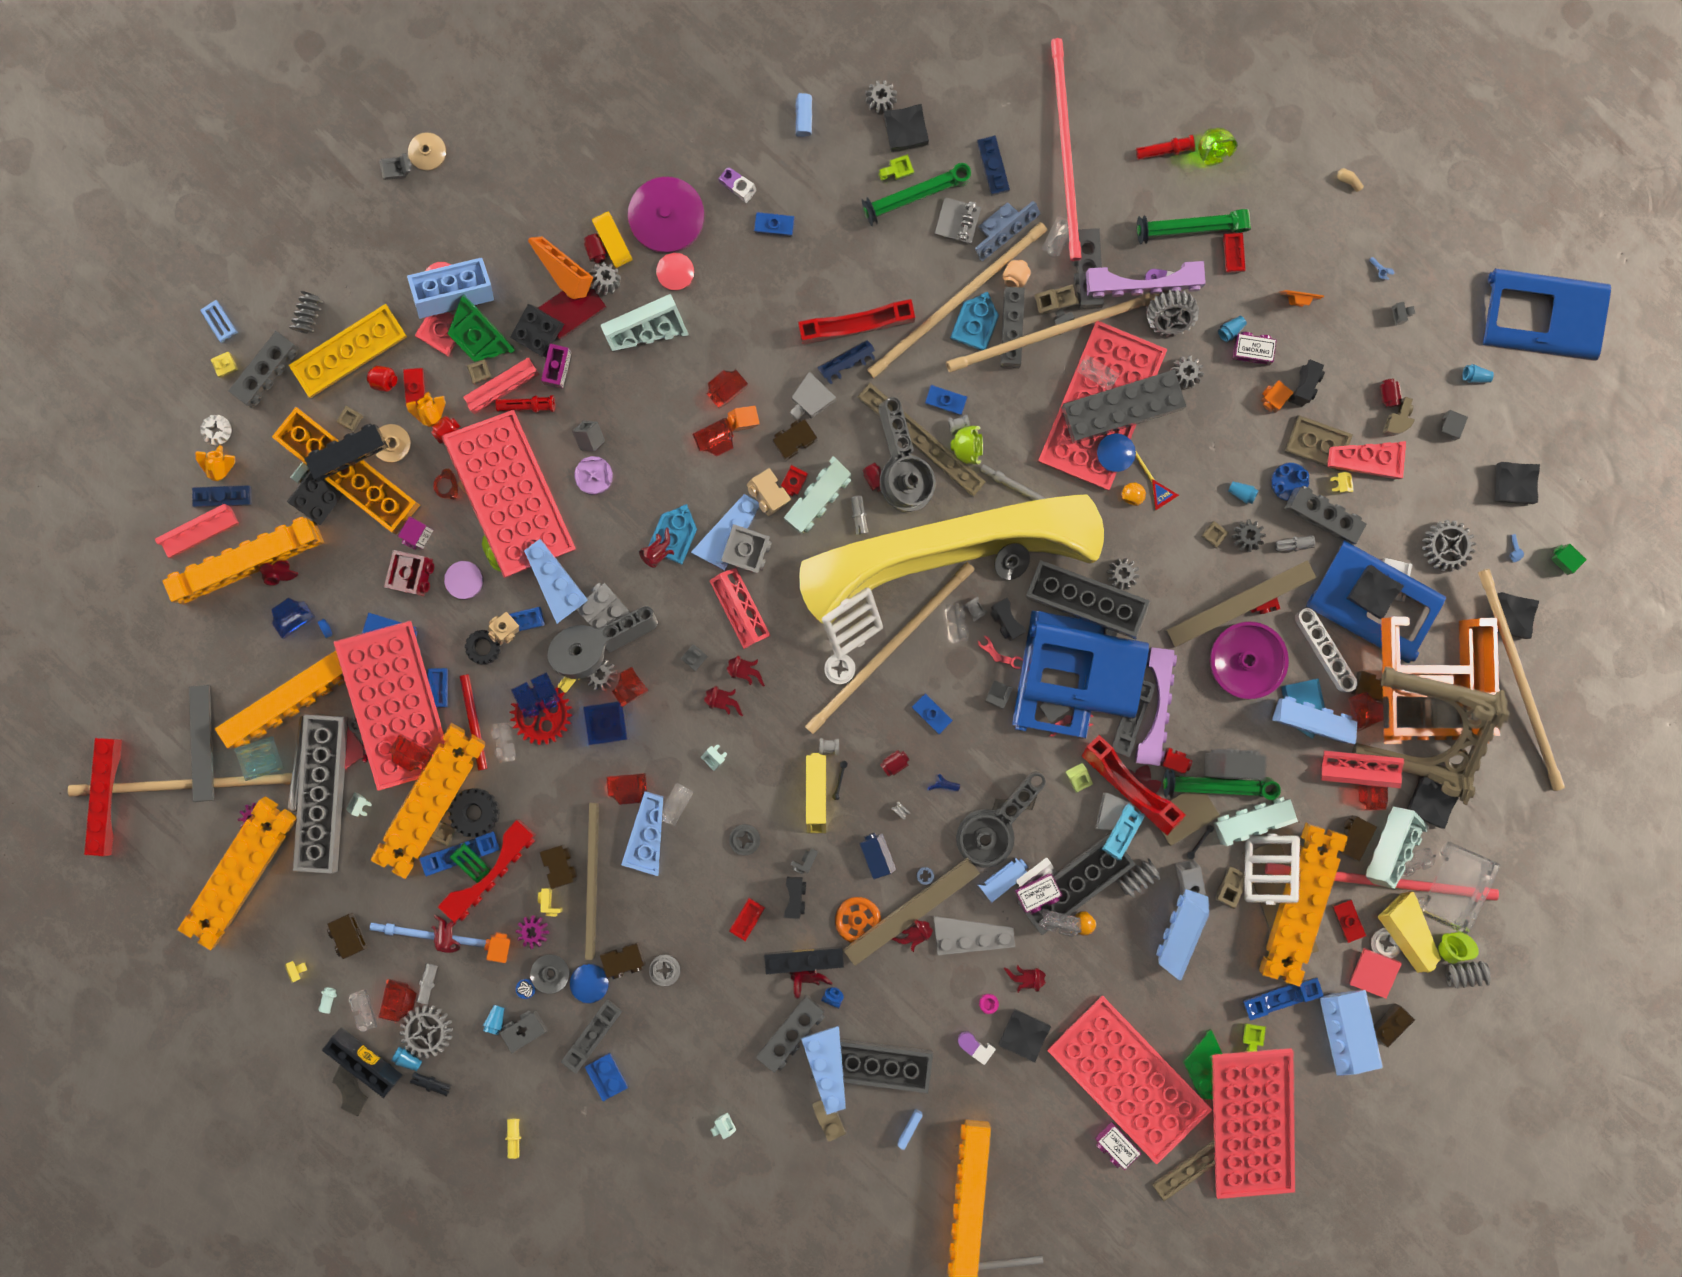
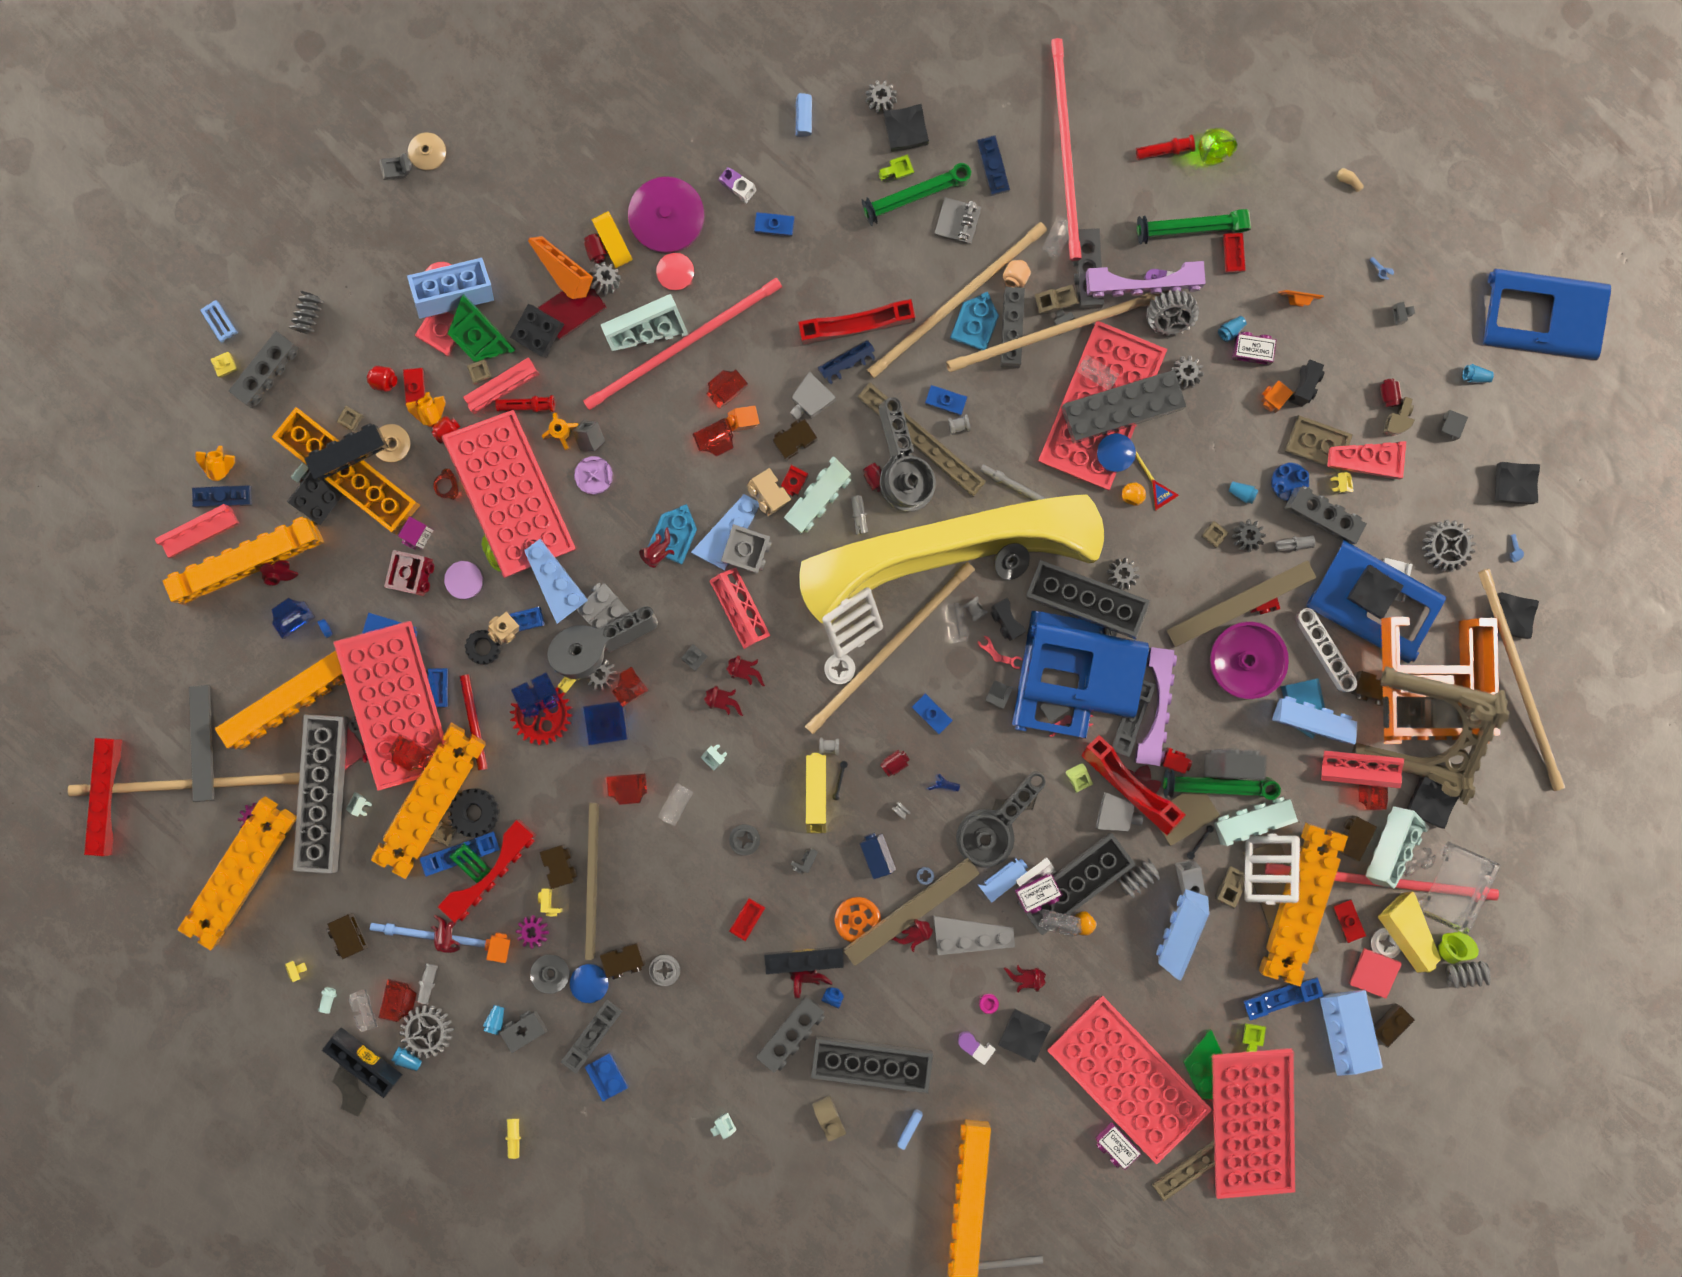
white gear [200,415,231,445] -> none
clear light blue plate [234,736,284,781] -> none
light grey axle [288,716,304,811] -> none
yellow plate [289,304,407,398] -> none
black pin [410,1072,451,1097] -> none
clear hinge [491,722,516,763] -> none
tile [516,979,536,999] -> none
magenta brick [541,344,572,389] -> none
light blue wing [621,791,663,876] -> none
black brick [784,876,806,919] -> none
light blue wing [802,1026,846,1115] -> none
lime cylinder [951,426,983,464] -> none
sand blue bracket [975,201,1040,261] -> none
medium azure plate [1102,804,1145,860] -> none
clear red slope [1349,692,1386,732] -> none
green brick [1551,544,1587,575] -> none
none -> light orange brick [542,412,579,451]
none -> coral piece [583,278,782,410]

